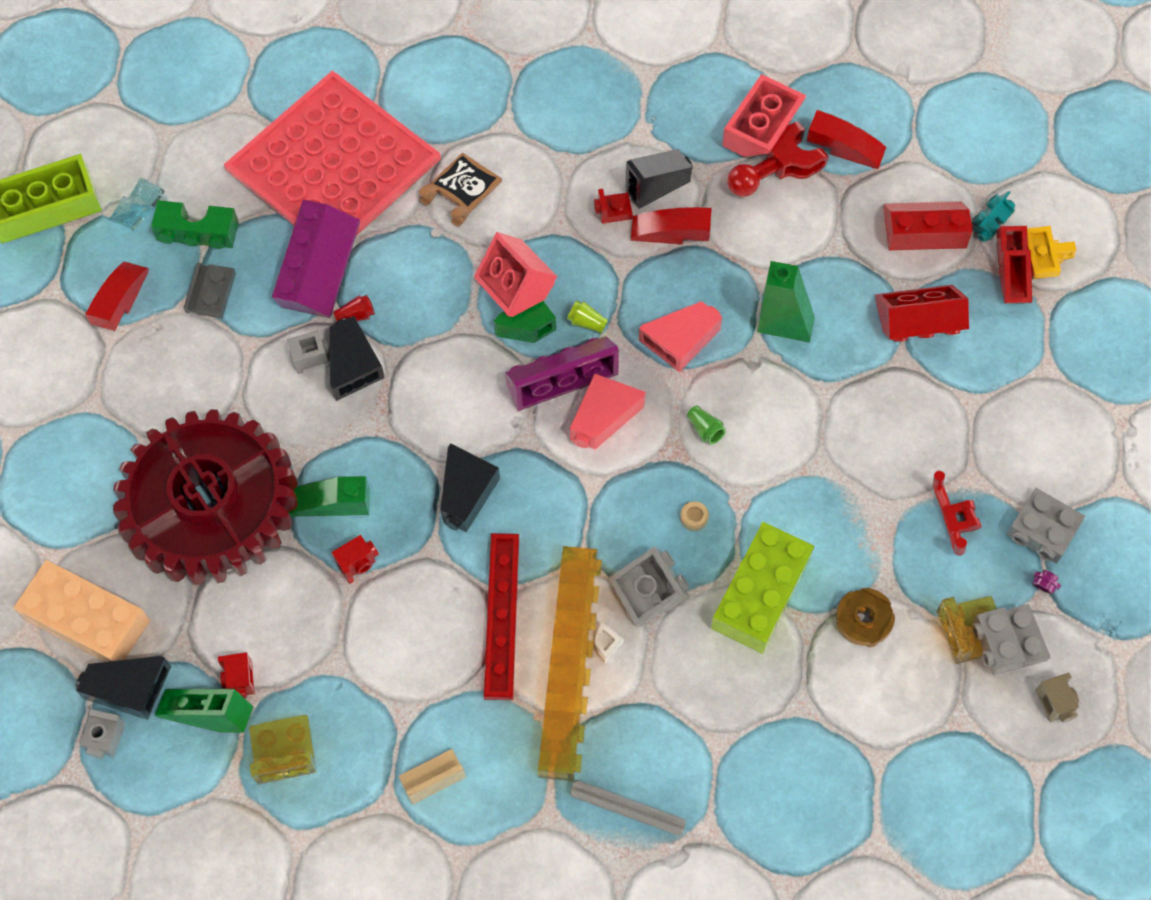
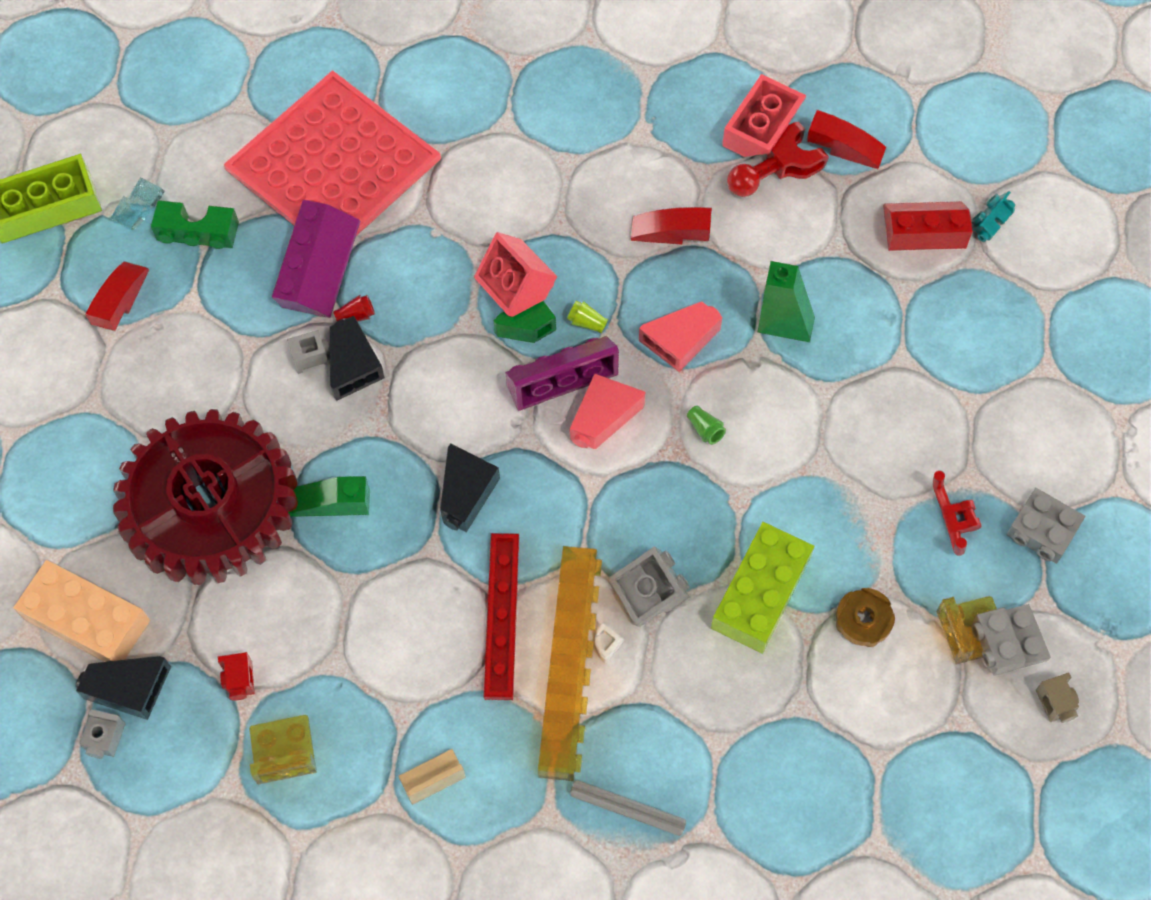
green slope [155,689,253,733] -> none
dark grey plate [183,263,236,319] -> none
red brick [331,534,379,584] -> none
flag [419,153,502,227] -> none
red bracket [594,189,633,224] -> none
black slope [625,149,693,209] -> none
tan tile [680,501,709,531] -> none
red slope [875,284,969,342] -> none
red slope [996,226,1032,304] -> none
yellow hinge [1027,226,1077,279] -> none
magenta plate [1032,569,1061,595] -> none

